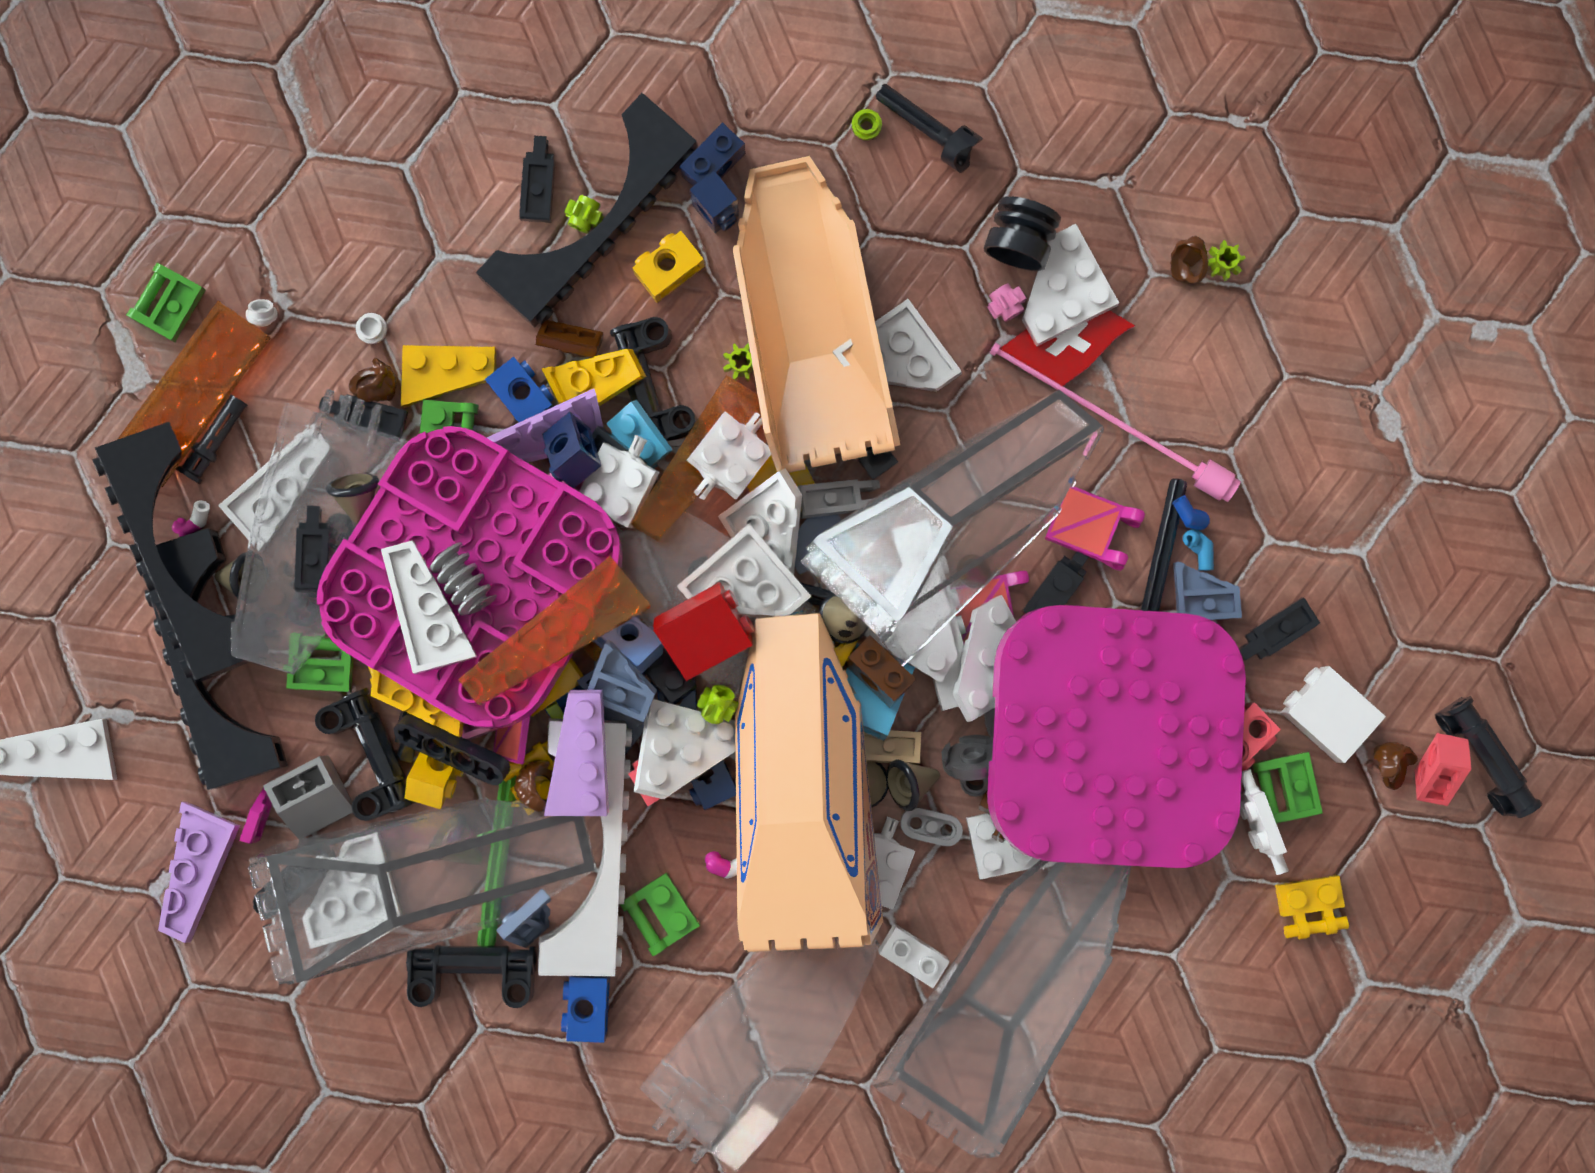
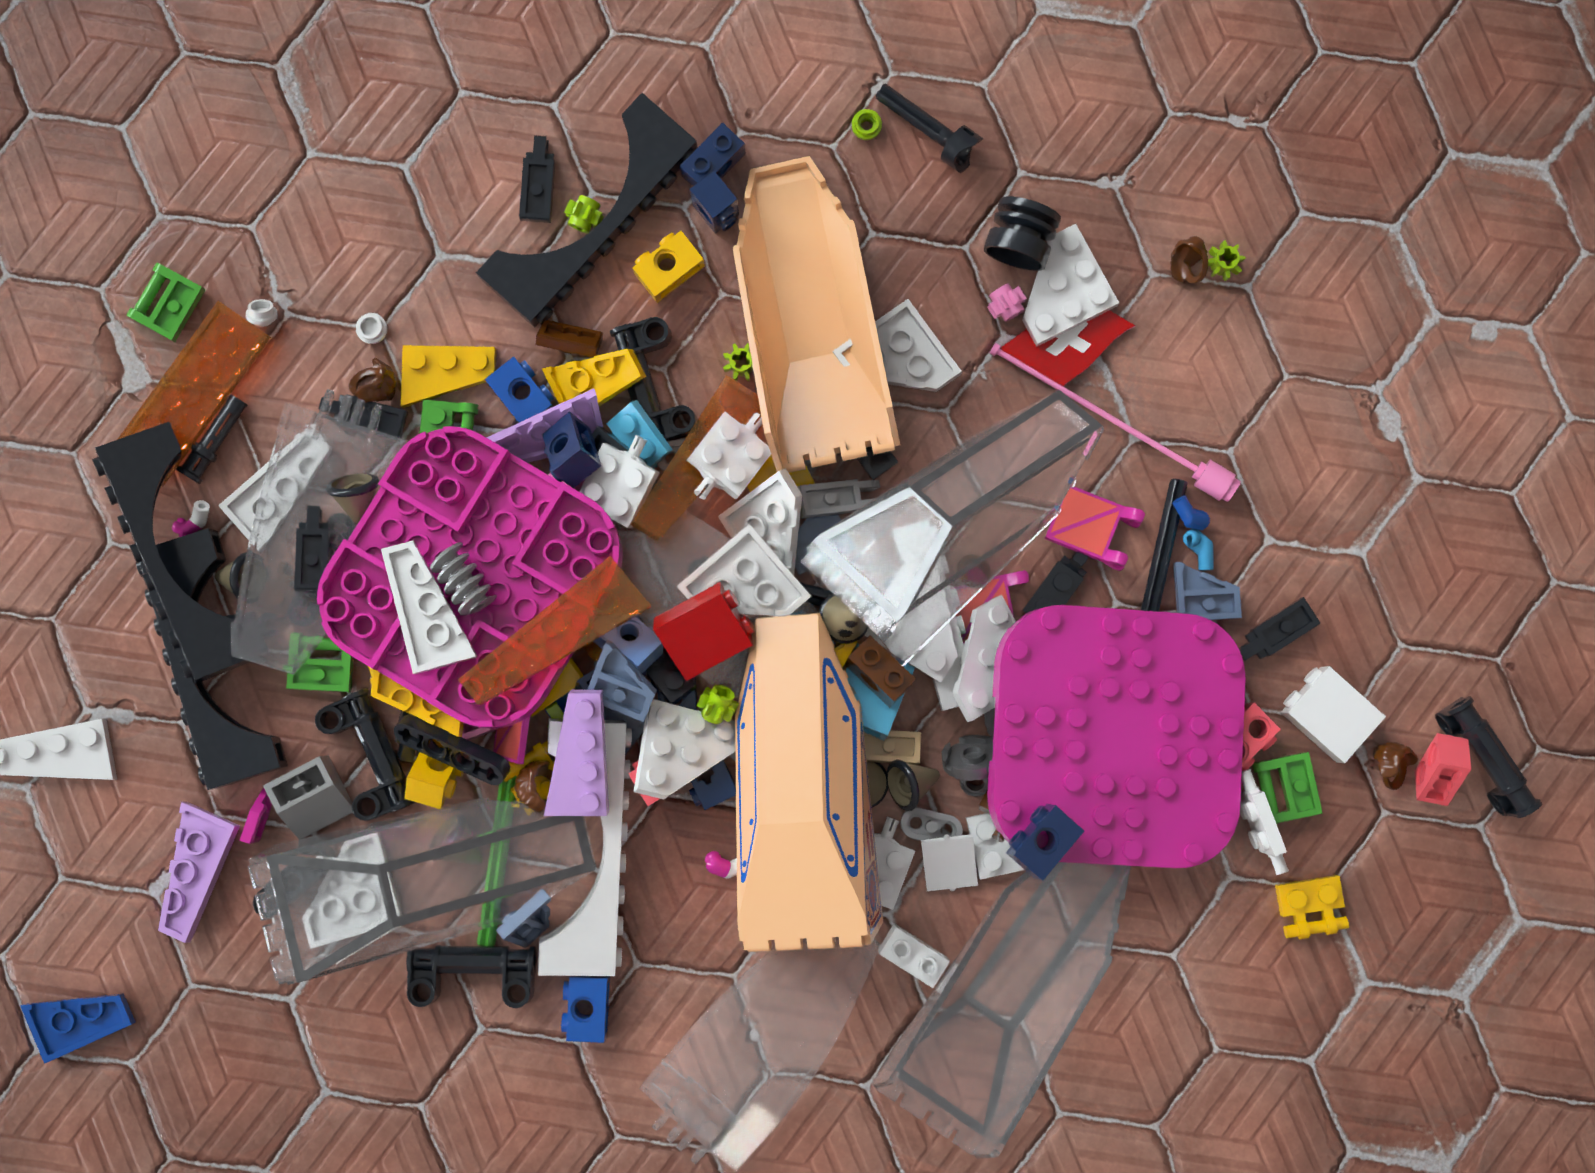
bright green plate [620,872,700,956] -> none
none -> blue wing [20,994,136,1064]
none -> white piece [921,834,978,891]
none -> dark blue brick [1006,804,1084,881]

